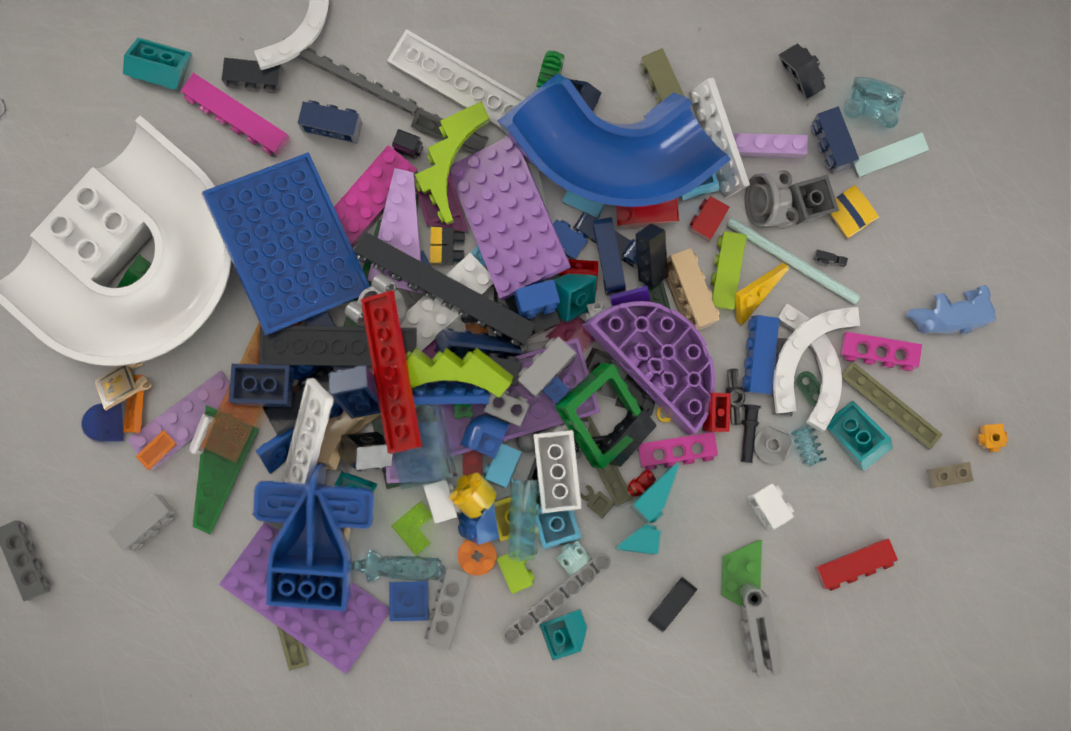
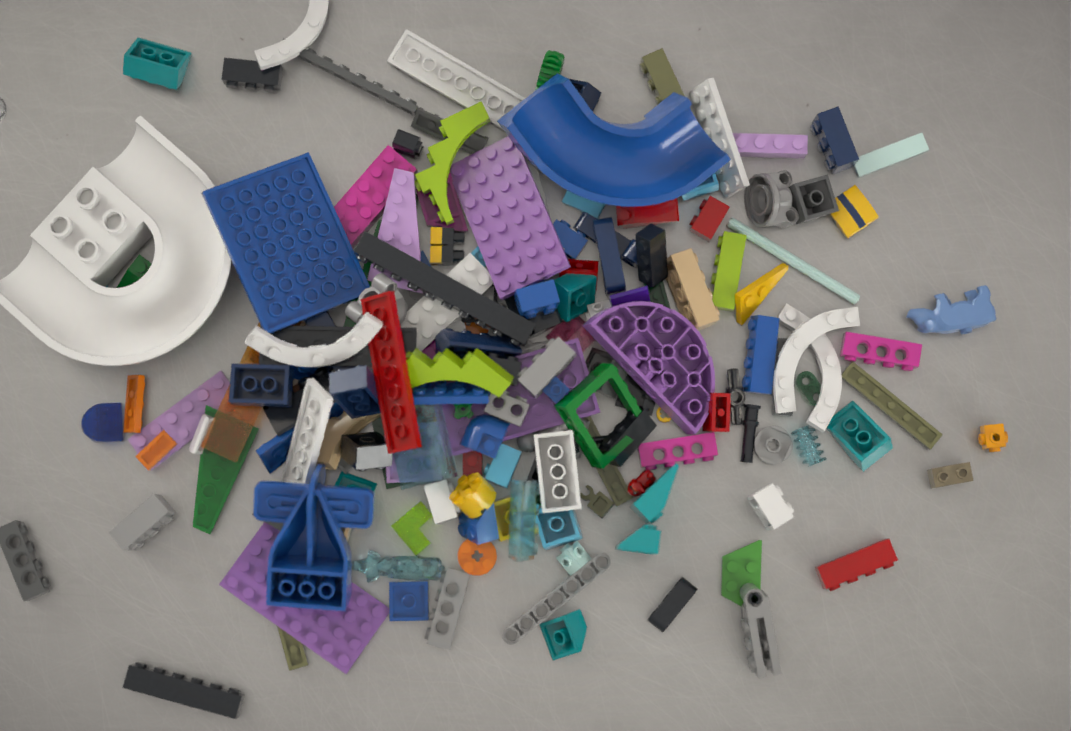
tan flag [94,362,151,411] -> none
dark pink brick [181,72,290,156] -> none
dark blue brick [298,100,362,144] -> none
lime brick [497,549,535,594] -> none
black brick [779,43,826,99] -> none
black plate [813,249,848,267] -> none
clear light blue piece [844,77,905,128] -> none
none -> black brick [122,662,245,719]
none -> white plate [245,312,383,367]

